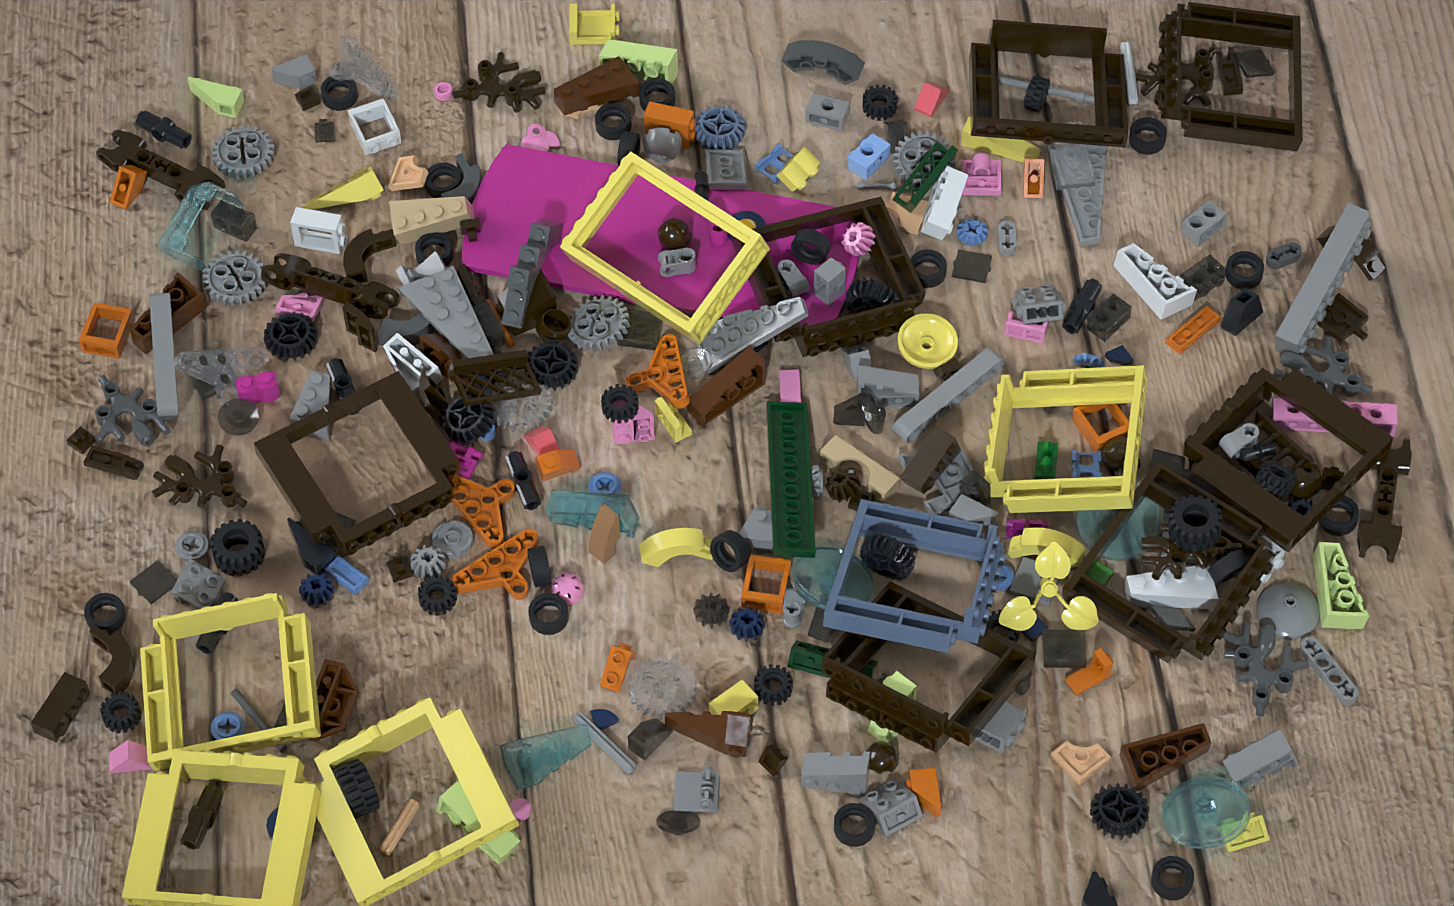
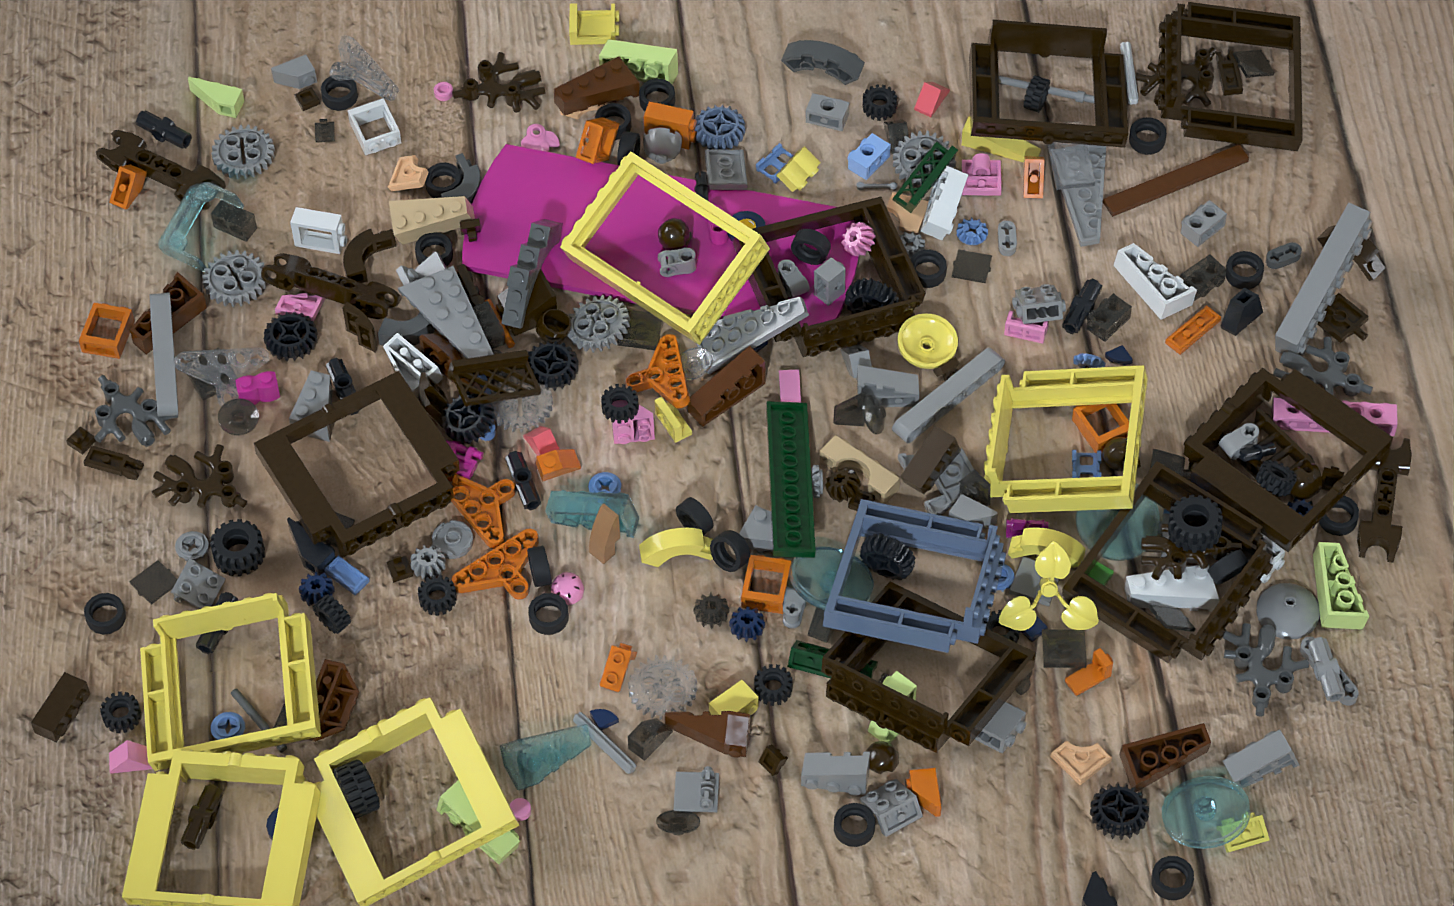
dark brown arch [89,626,134,696] -> none
light yellow wedge [303,165,384,210] -> none
light nougat axle [379,799,419,856] -> none
green tile [1034,440,1058,480] -> none
none -> black tyre [313,594,351,634]
none -> orange window [575,117,620,164]
none -> black tyre [676,497,714,536]
none -> light grey gear [899,232,925,259]
none -> reddish brown tile [1103,144,1249,217]
none -> light grey piece [1308,637,1345,702]

